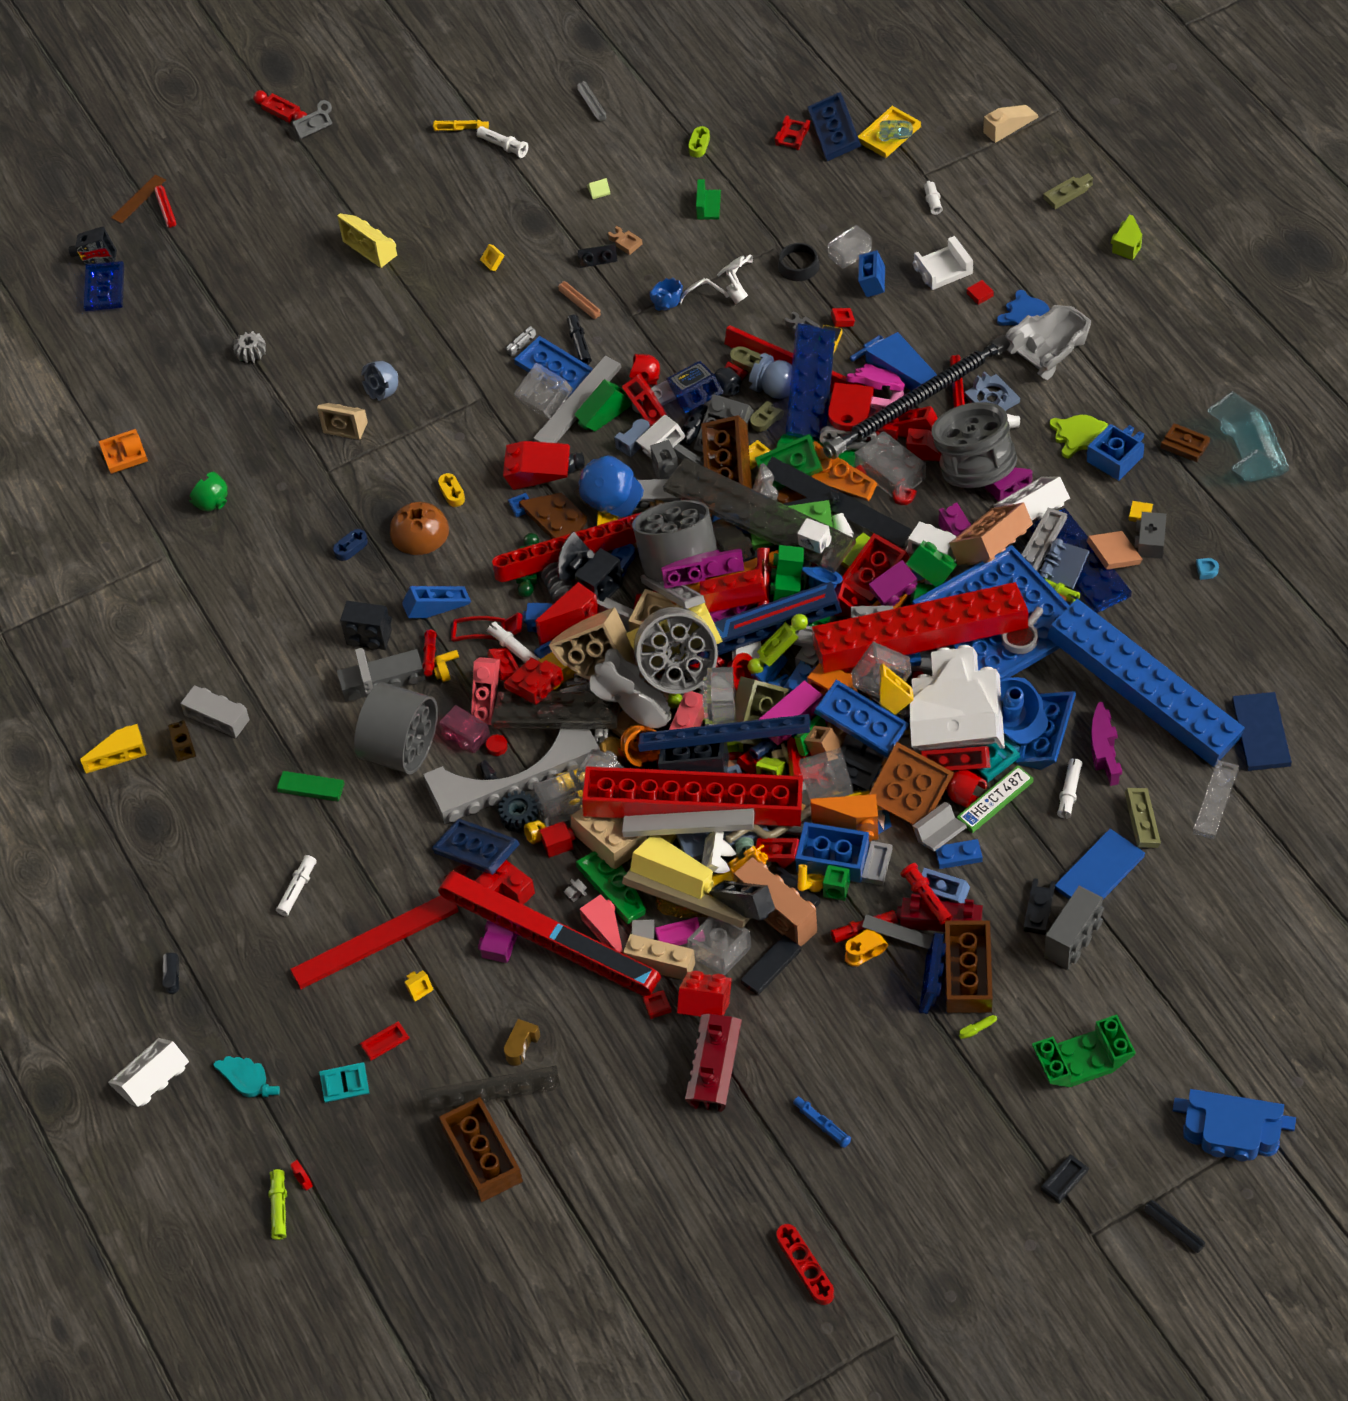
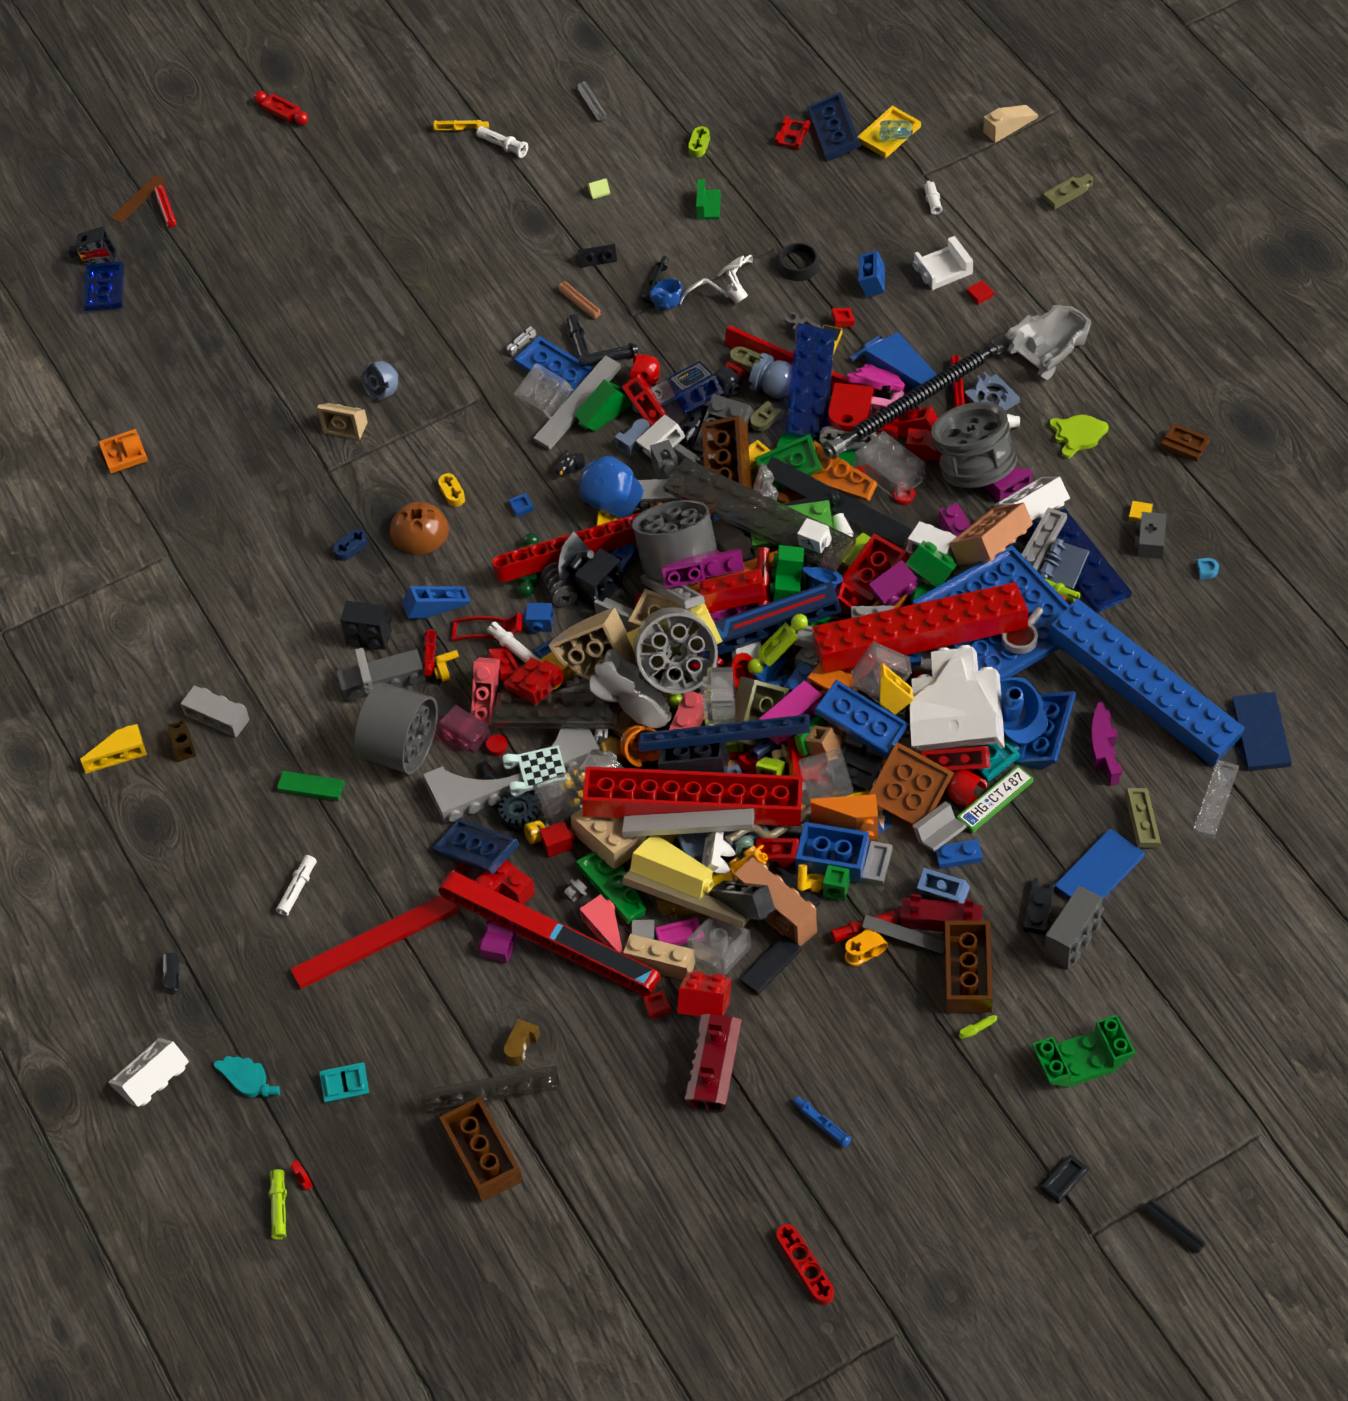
green cylinder [189,471,228,512] -> none
light grey gear [233,331,266,364] -> none
dark grey hinge [291,100,333,139] -> none
light yellow slope [337,214,397,268] -> none
red tile [360,1021,410,1061] -> none
yellow tile [405,970,434,1002] -> none
yellow plate [480,244,505,271] -> none
red slope [503,441,570,490] -> none
reddish brown wing [519,493,587,539] -> none
red slope [535,582,599,646] -> none
medium nougat plate [608,226,642,255] -> none
clear brick [828,225,872,269] -> none
red pin [900,863,953,925] -> none
clear blue plate [919,933,946,1014] -> none
blue tile [997,290,1050,326] -> none
white pin [1057,758,1082,819] -> none
blue hinge [1087,424,1144,481] -> none
nougat tile [1087,531,1142,570] -> none
lime slope [1111,215,1142,260] -> none
blue brick [1173,1089,1296,1161] -> none
clear light blue windscreen [1208,391,1289,482] -> none
none -> light aqua flag [503,745,568,797]
none -> black axle [578,343,638,367]
none -> black piece [642,256,669,303]

